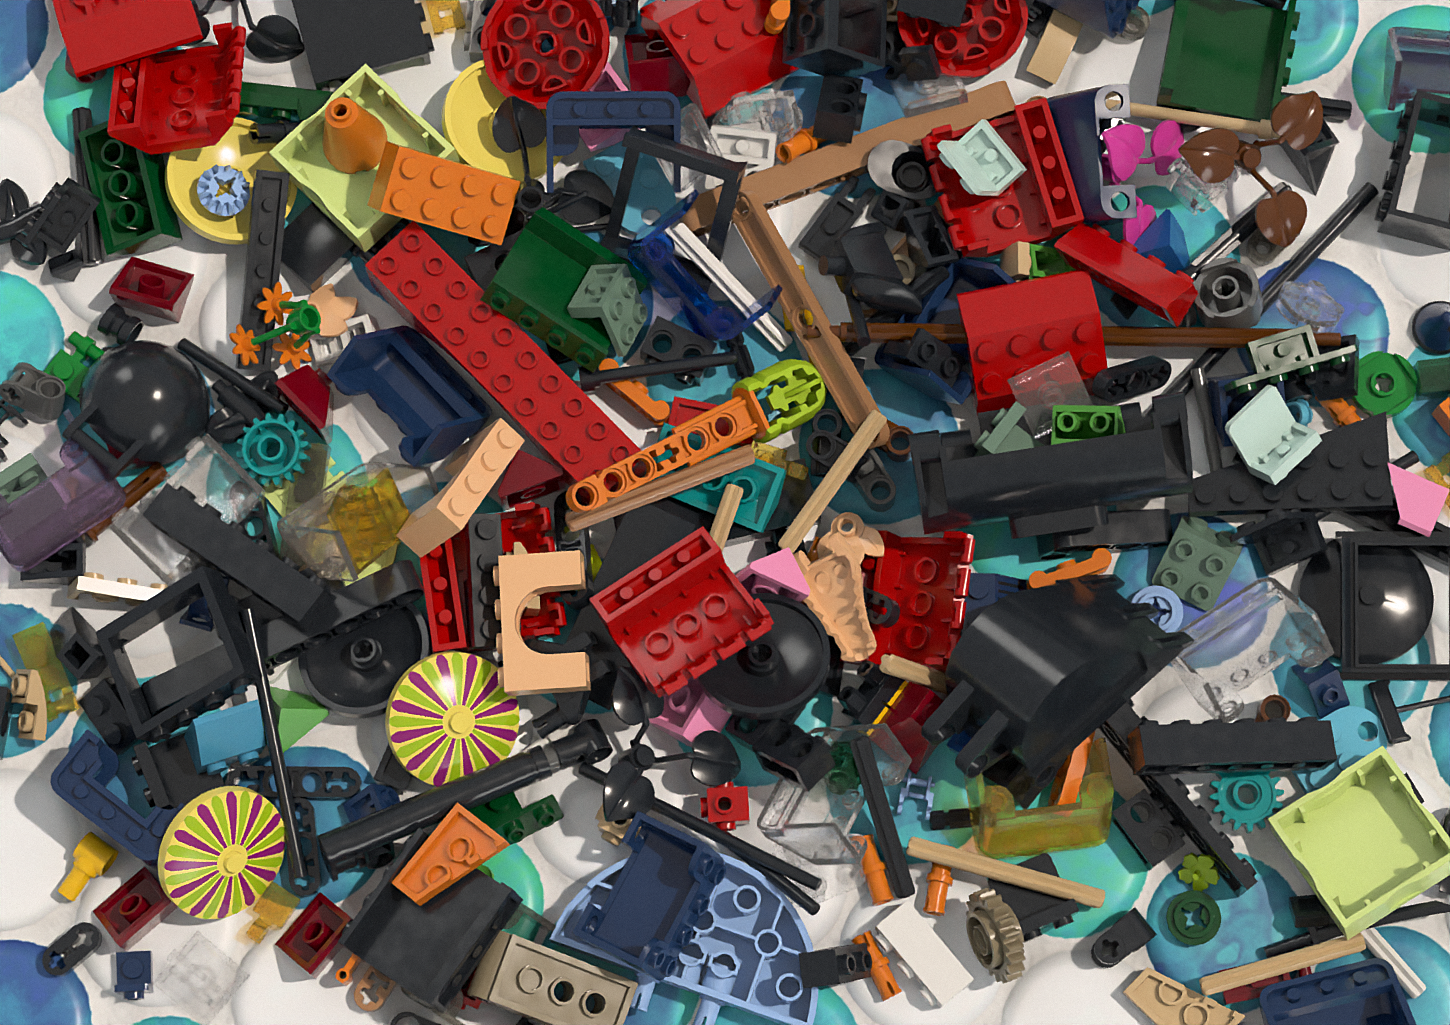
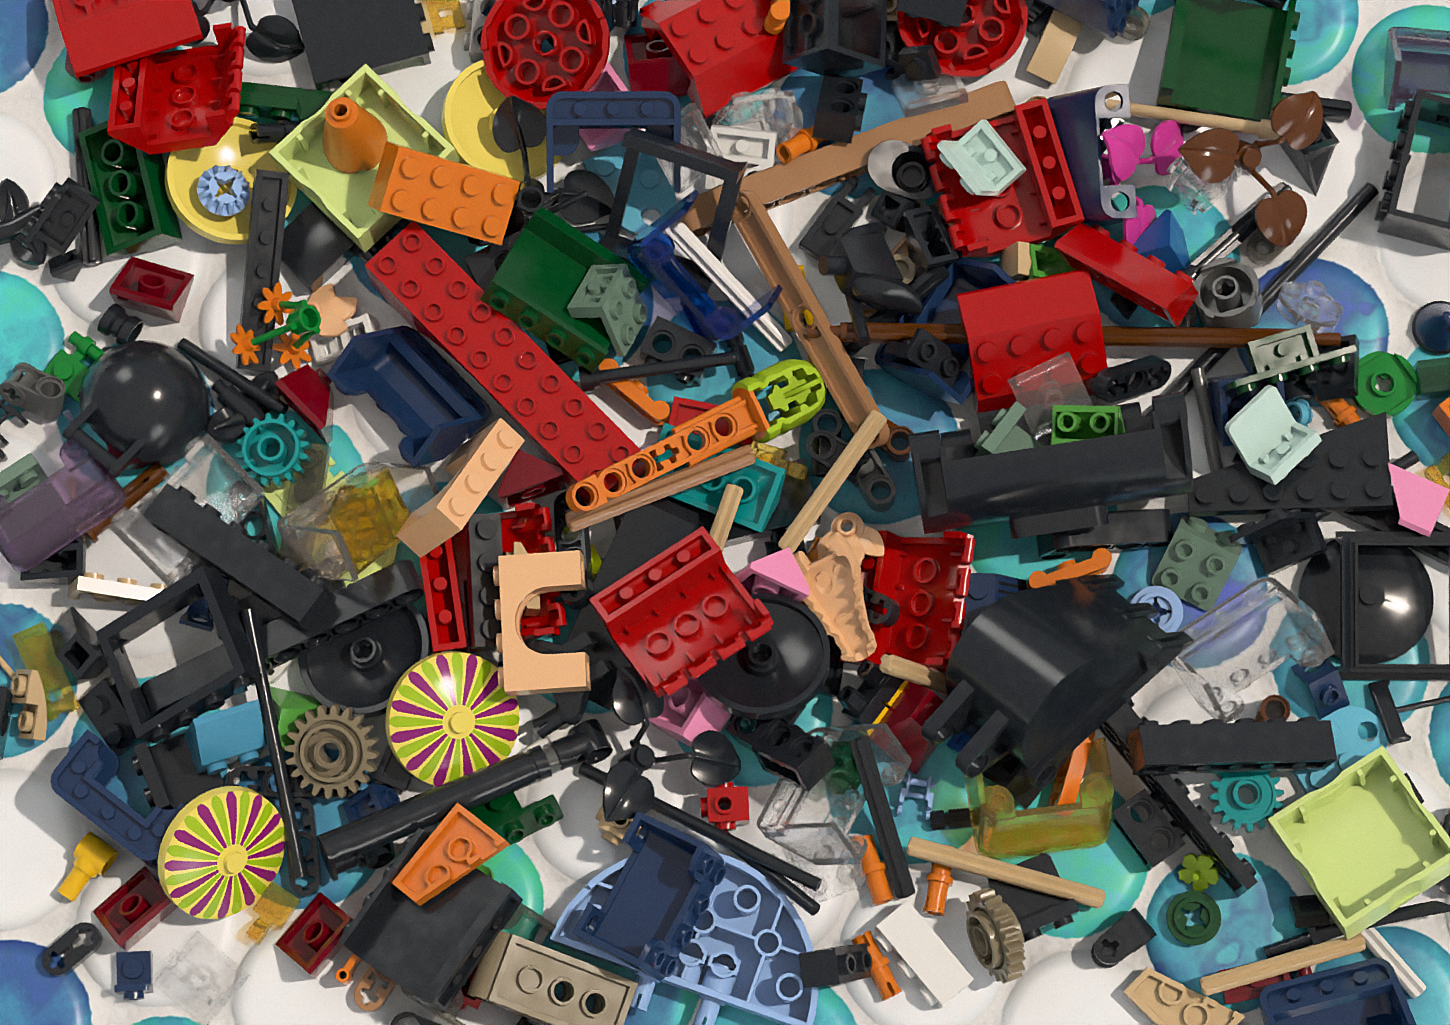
none -> dark tan gear [284,703,380,799]

